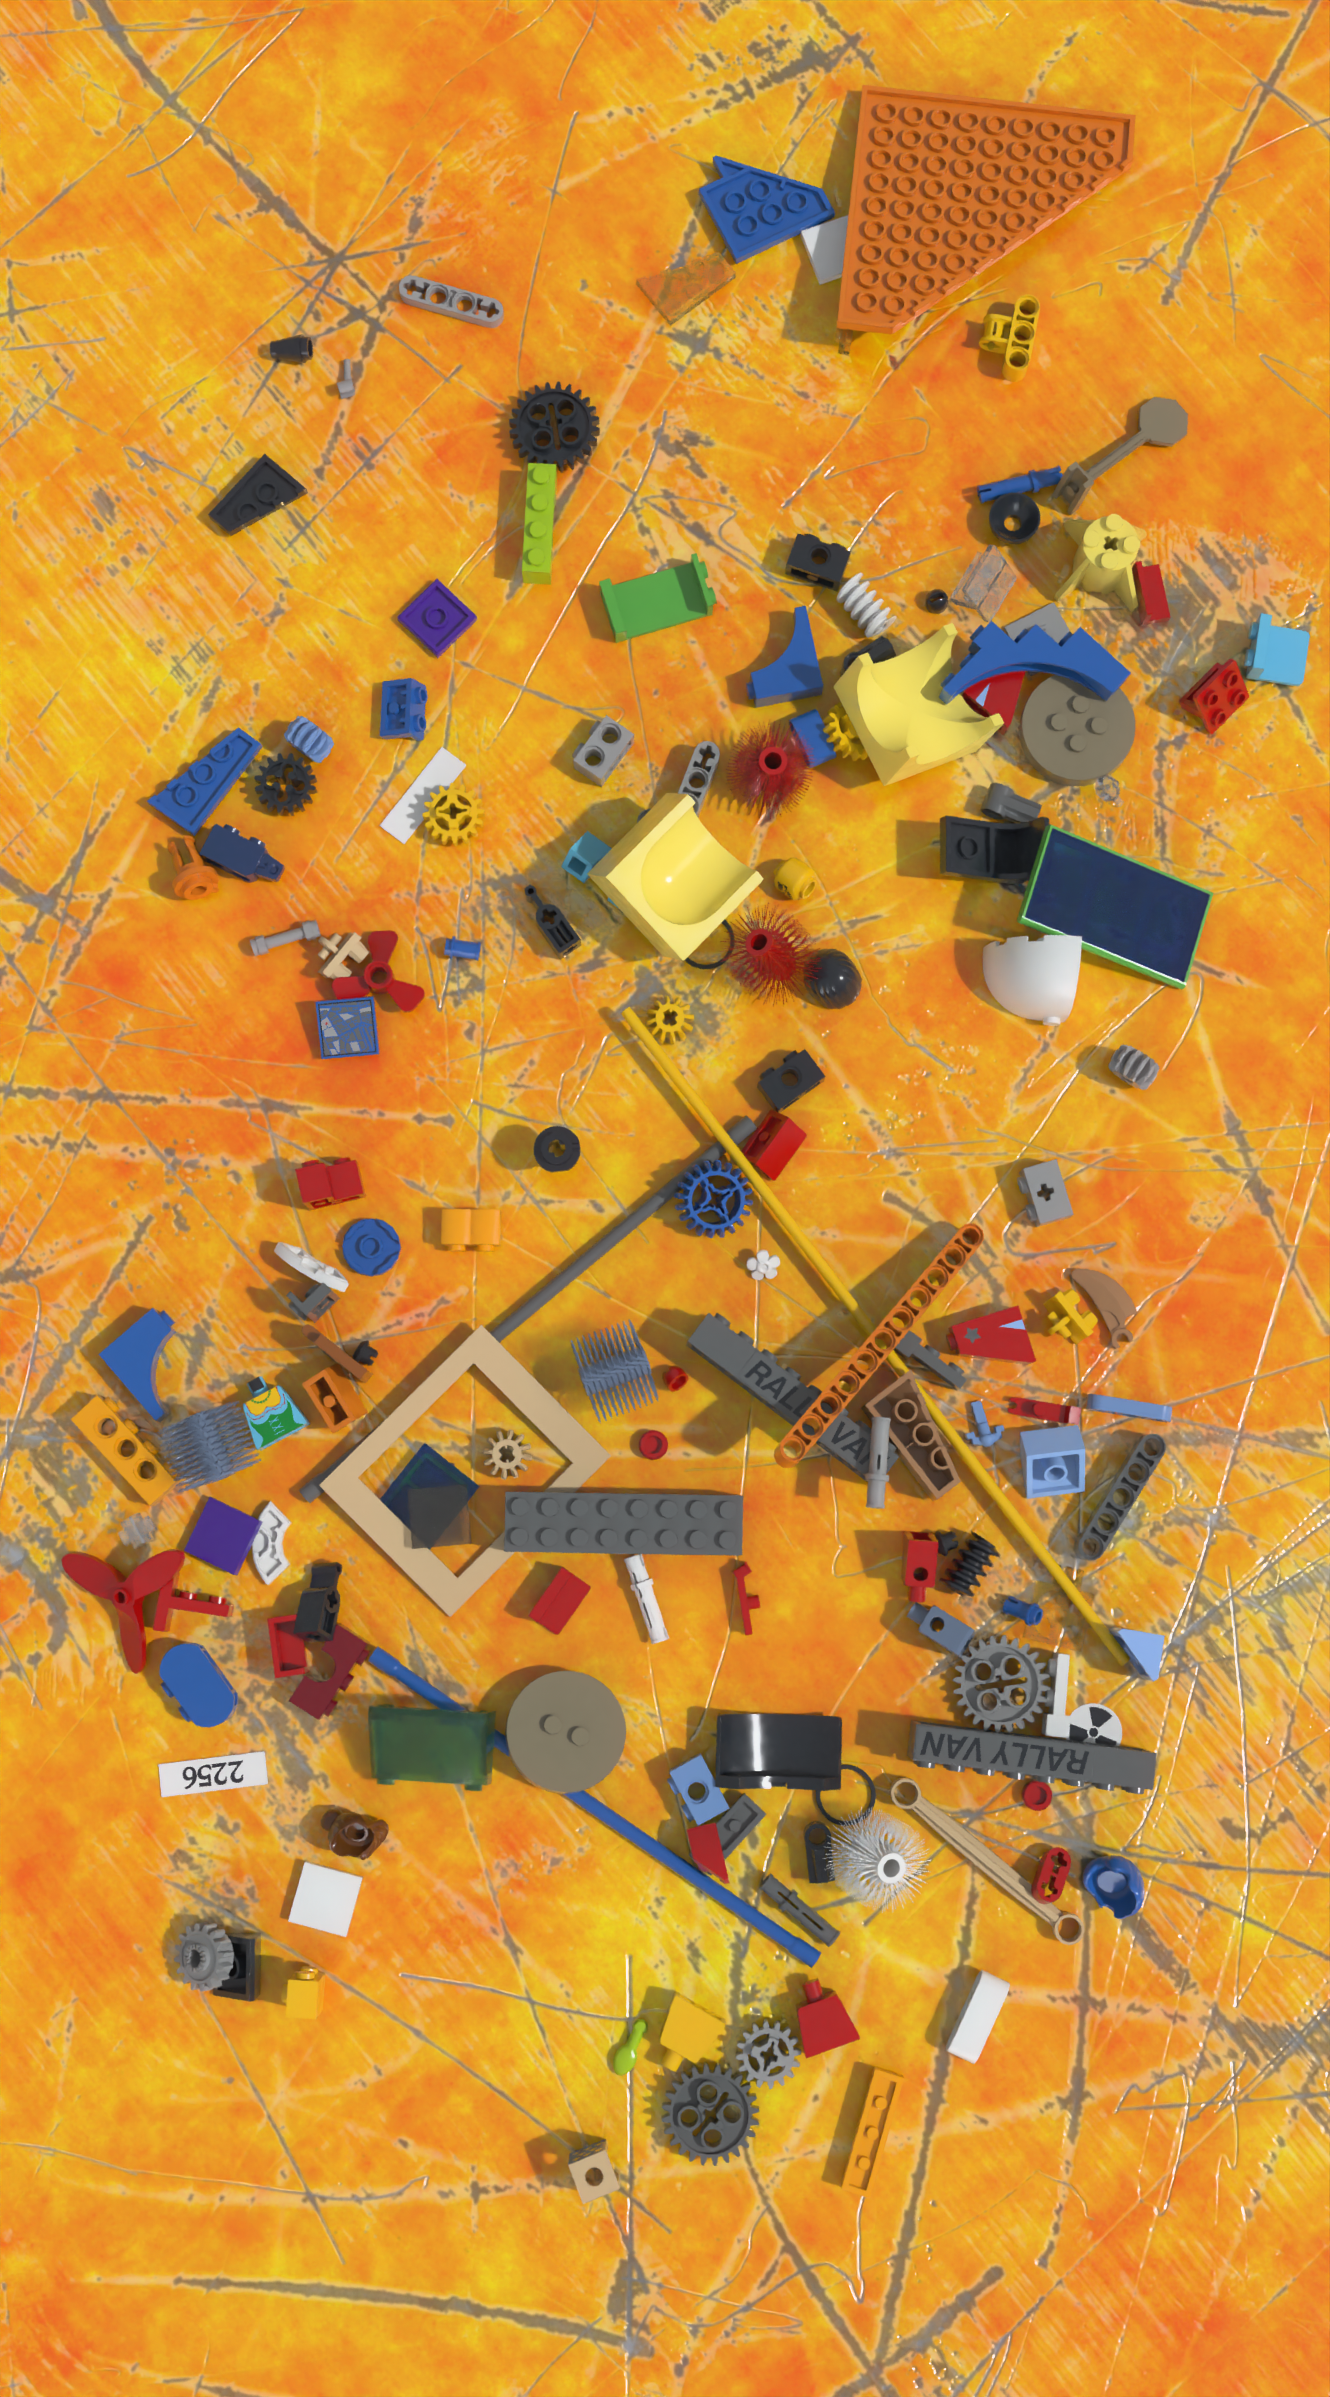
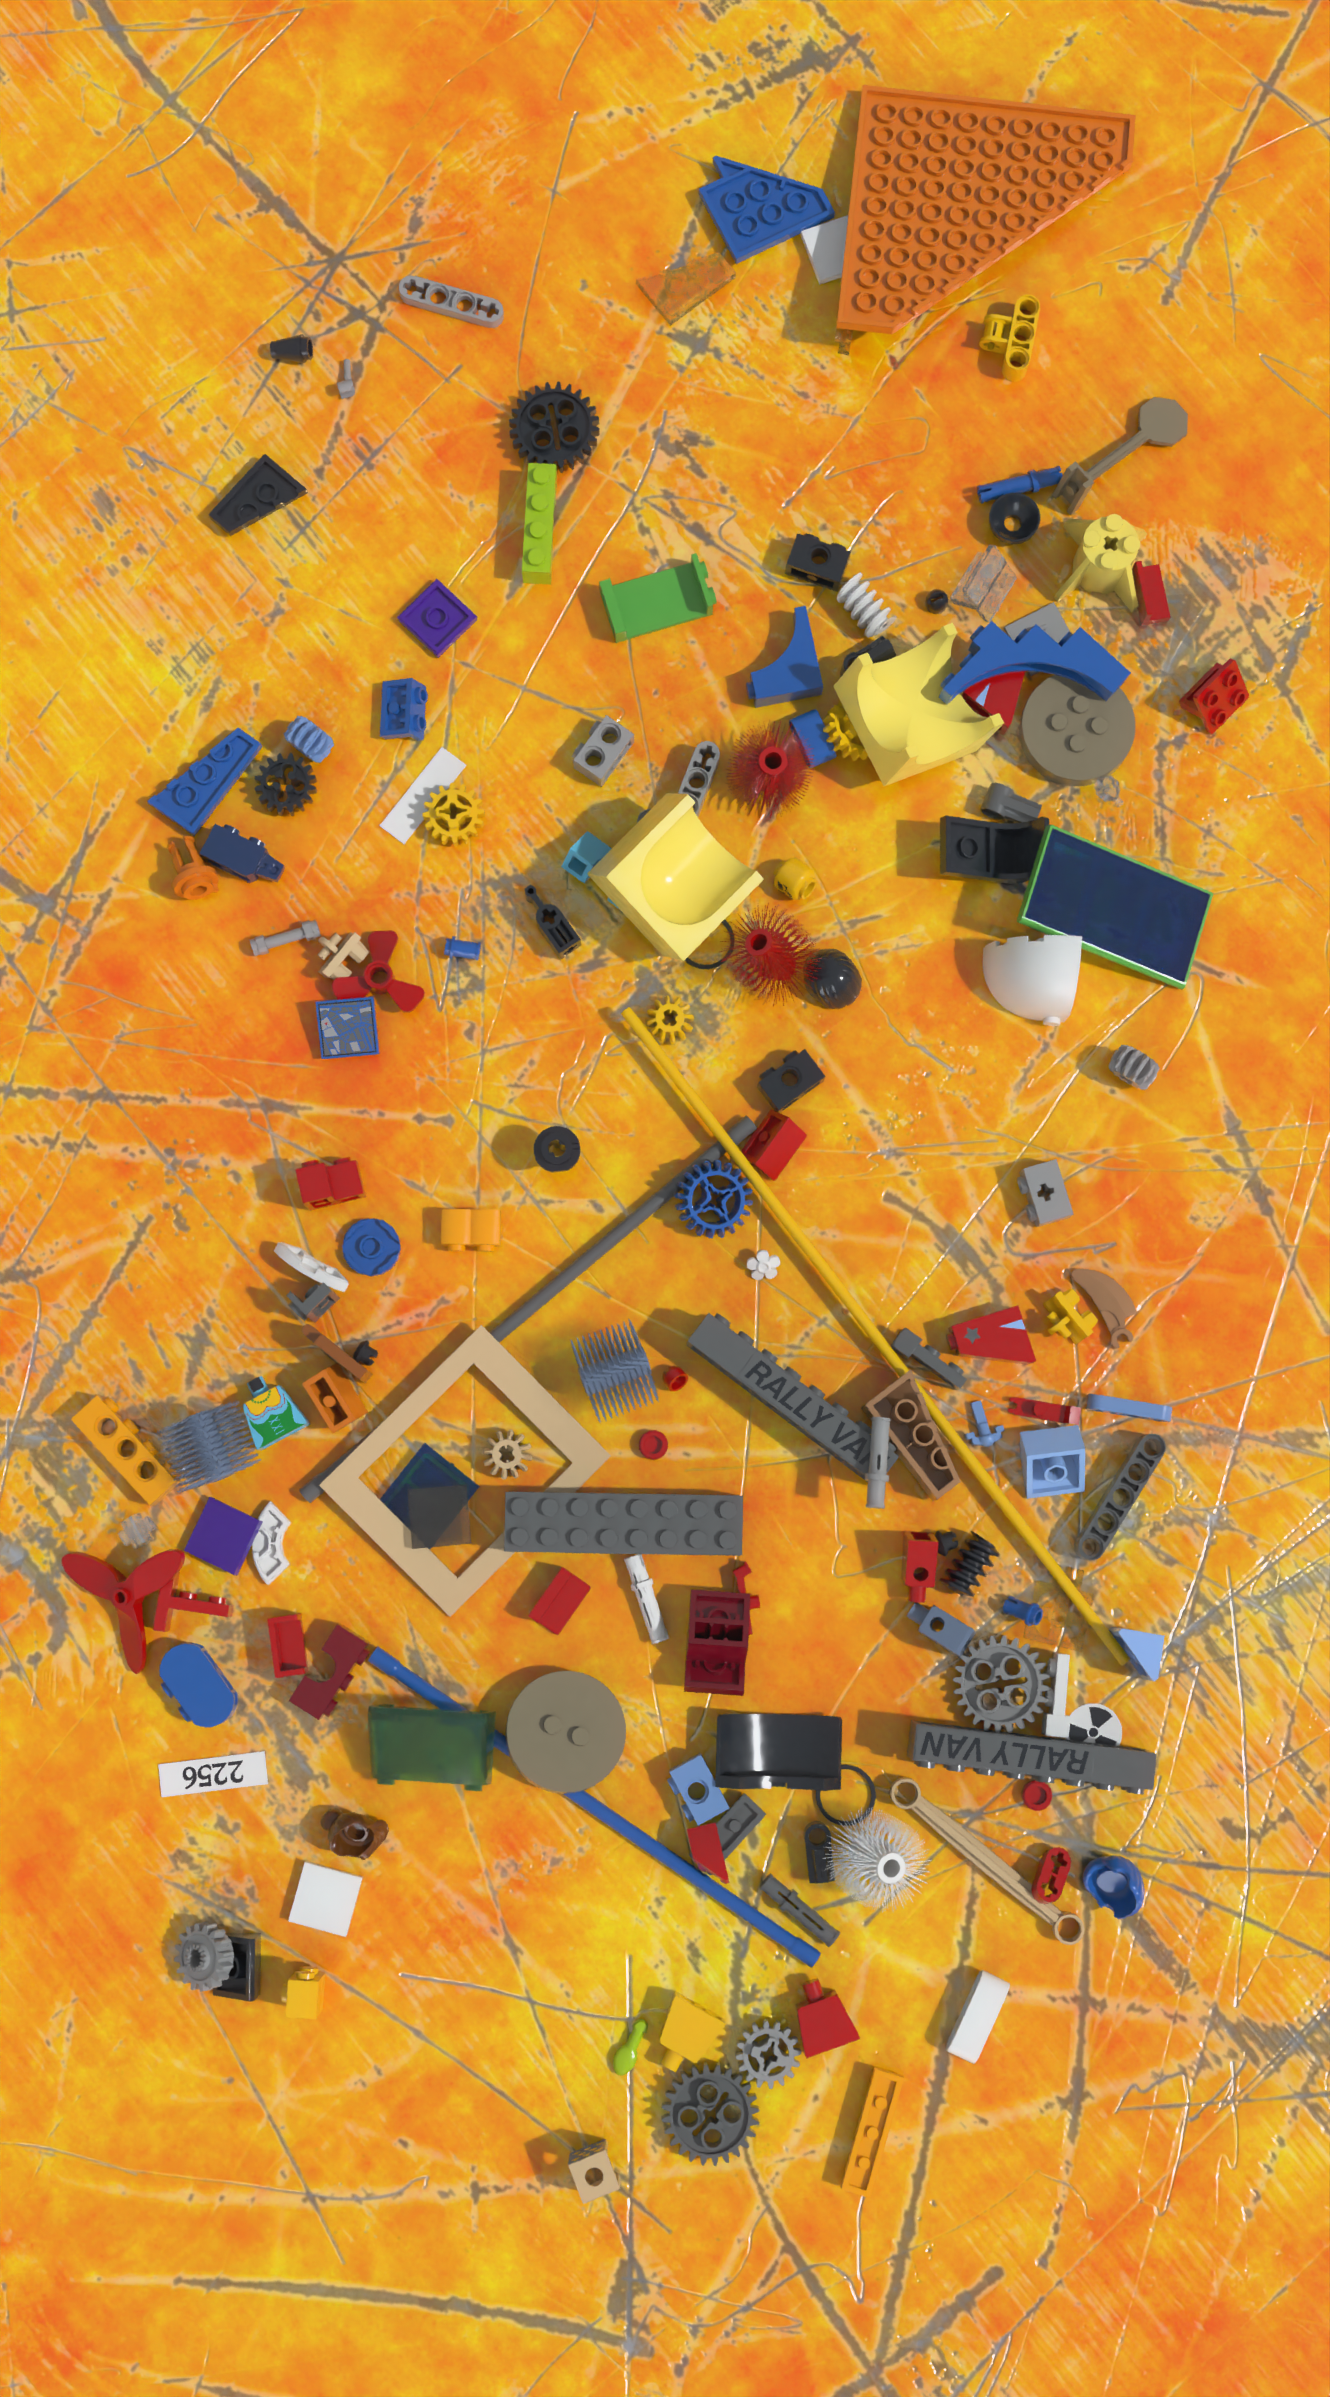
blue arch [99,1308,176,1422] -> none
black piece [293,1562,342,1643] -> none
orange beam [774,1223,984,1468] -> none
medium azure bracket [1244,613,1310,686] -> none
none -> dark red bracket [684,1589,750,1696]

